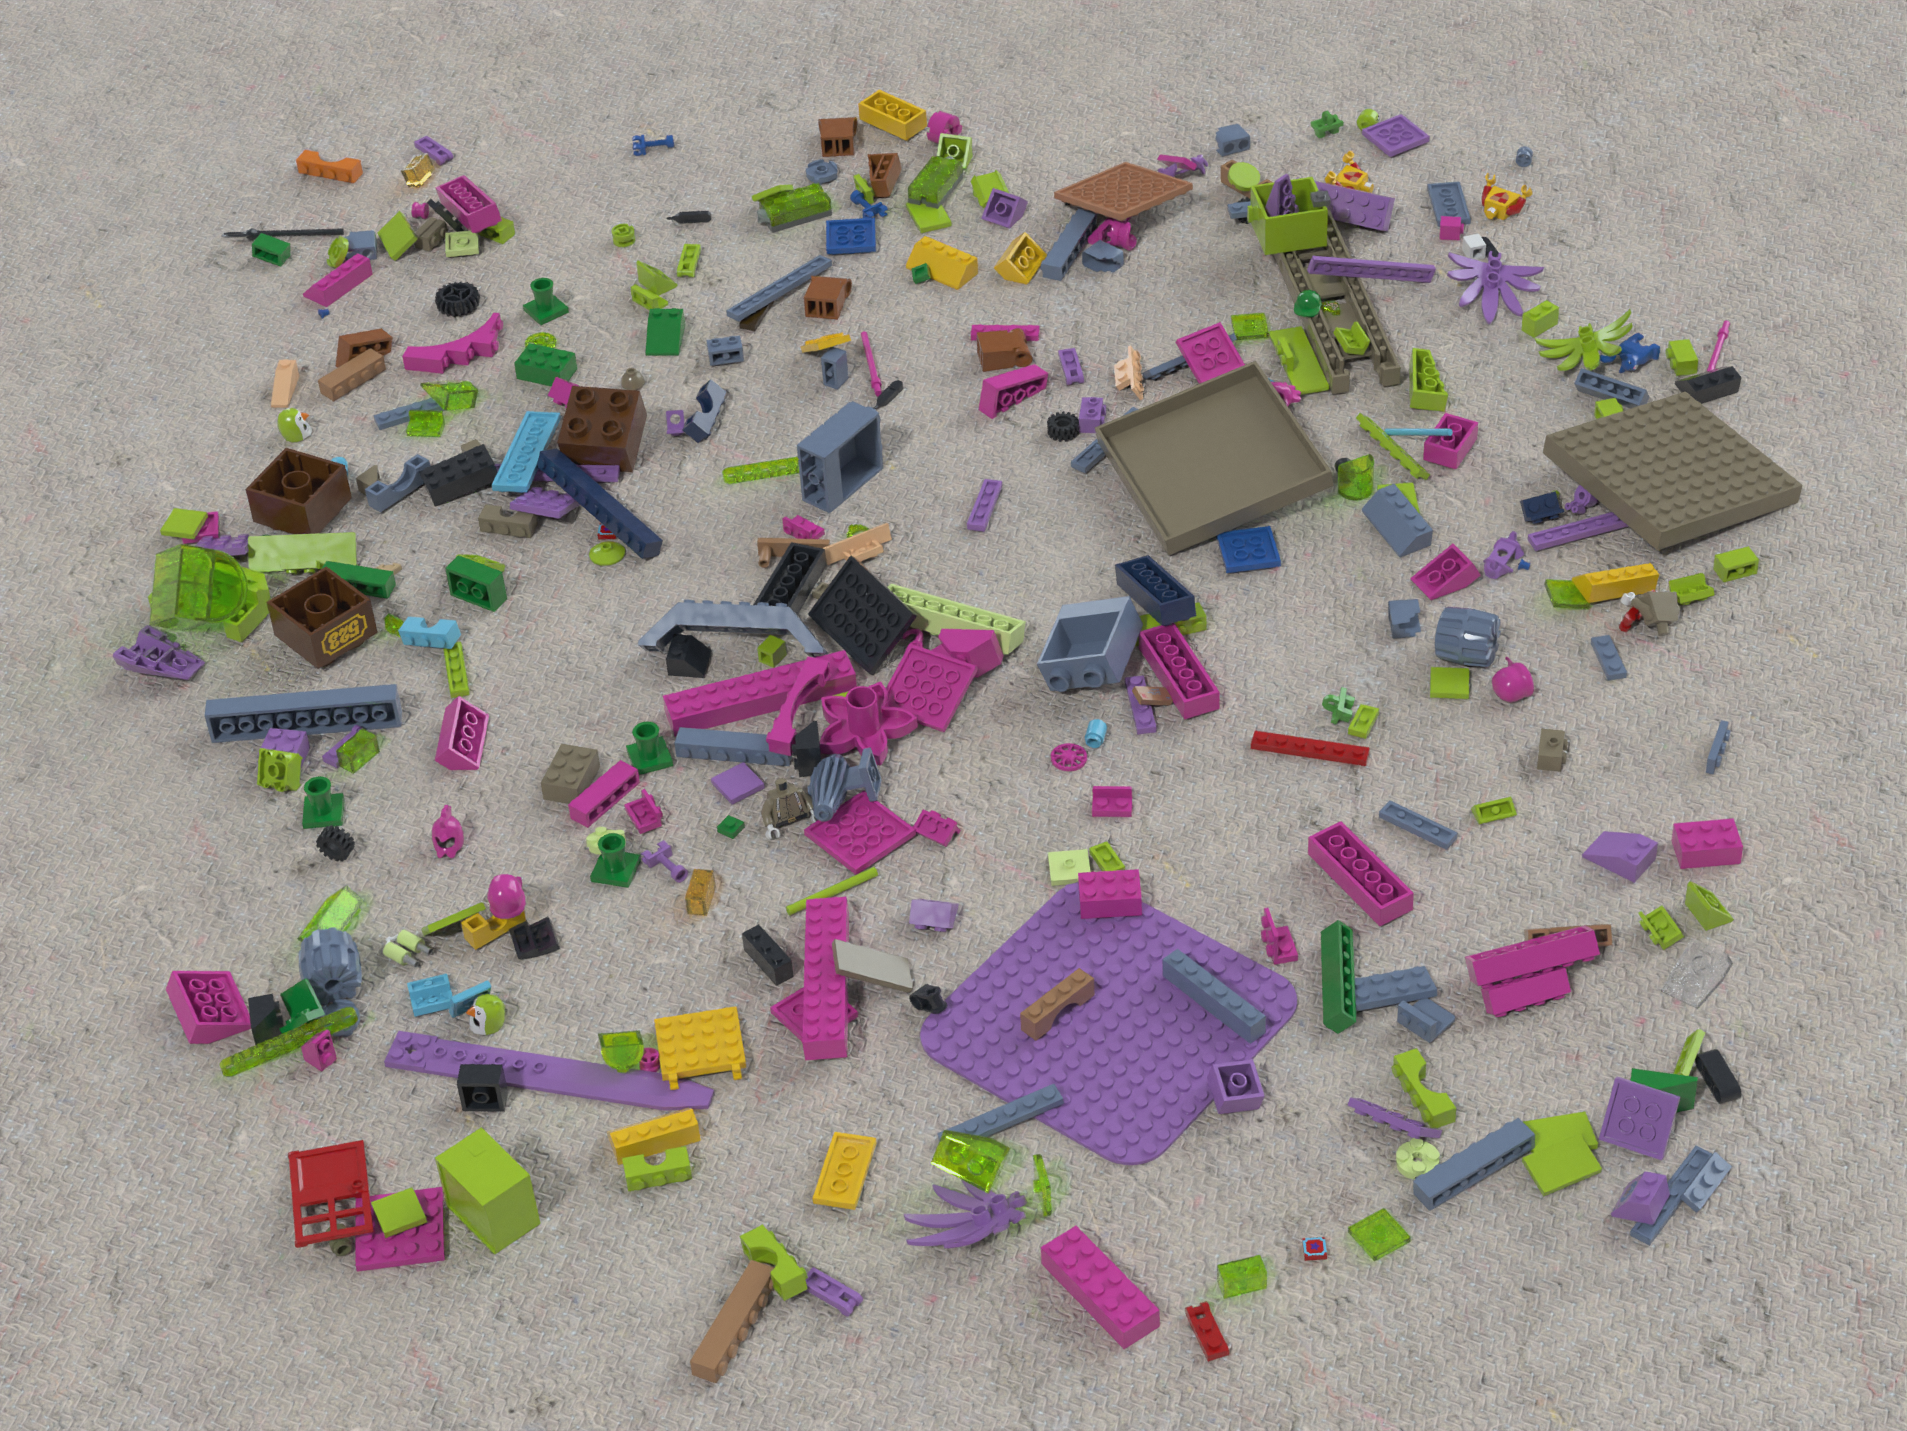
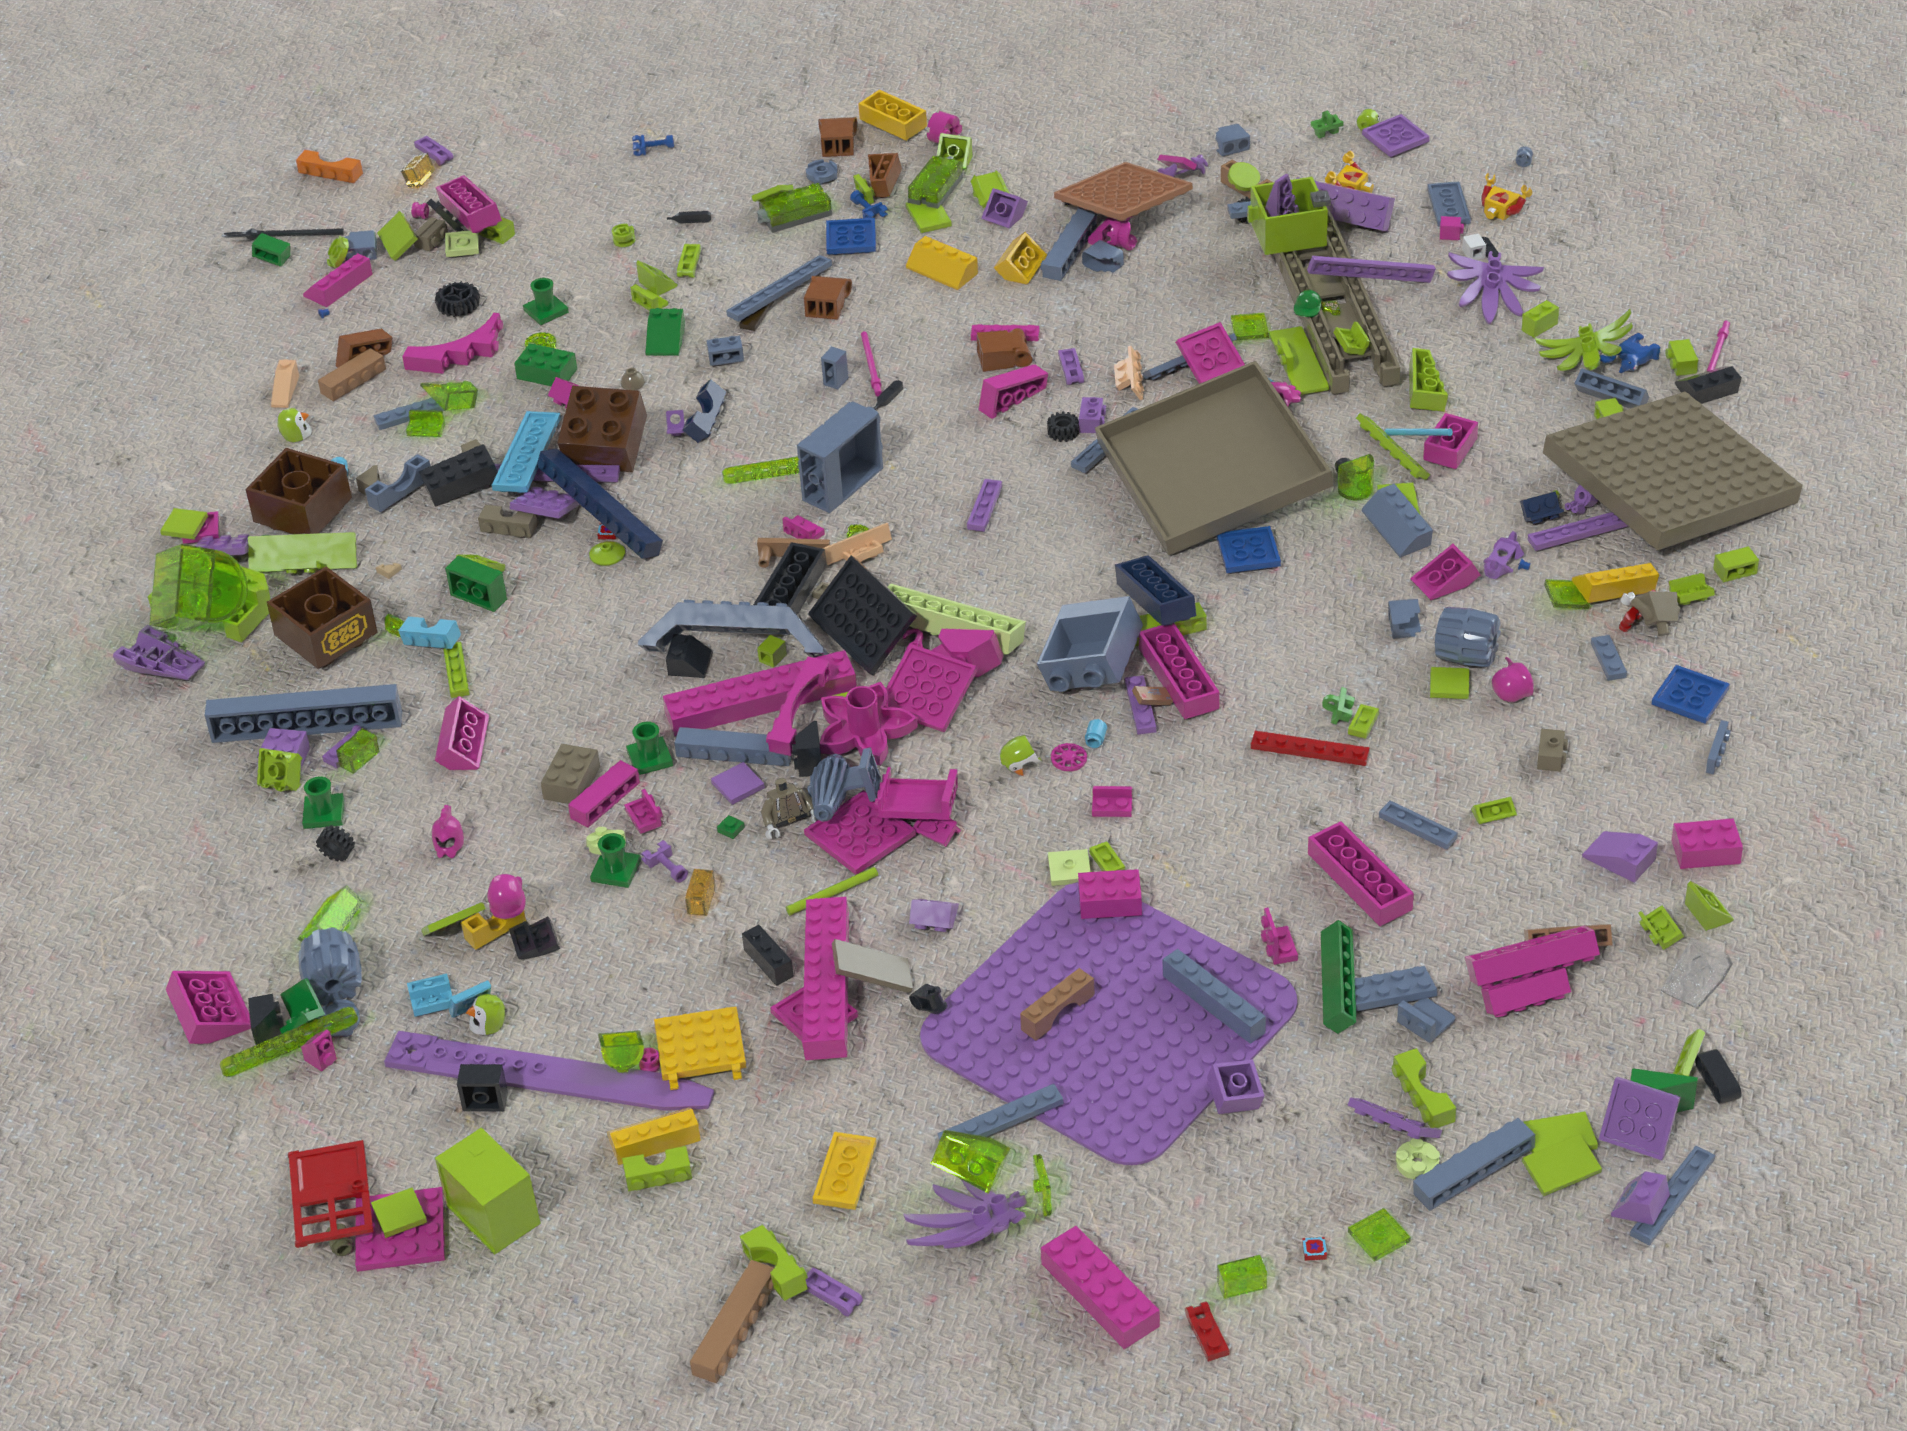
green brick [322,561,396,599] -> none
yellowish green piece [383,930,433,968] -> none
yellow plate [800,332,851,353] -> none
green plate [911,263,931,284] -> none
sand blue plate [1679,1152,1732,1212] -> none
none -> dark pink panel [875,767,958,820]
none -> lime piece [1000,735,1043,776]
none -> blue plate [1651,665,1730,724]

